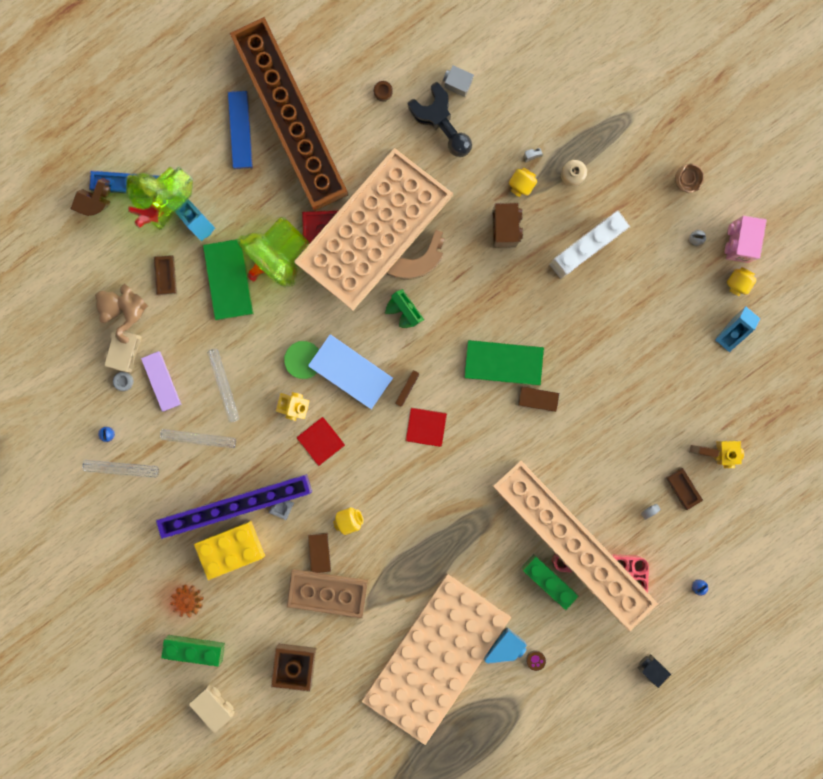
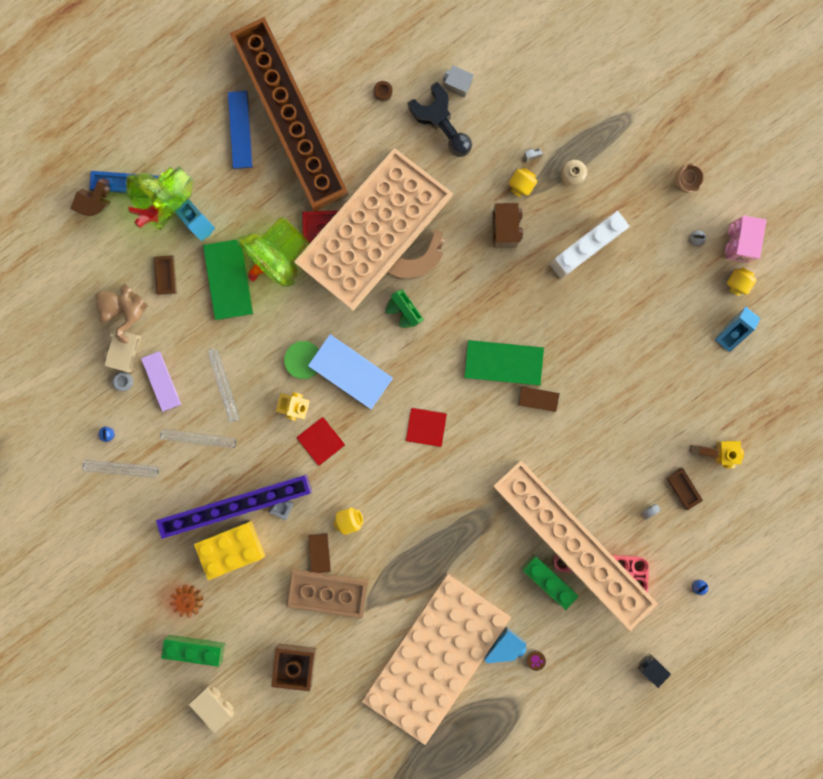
reddish brown tile [395,370,420,407] -> none

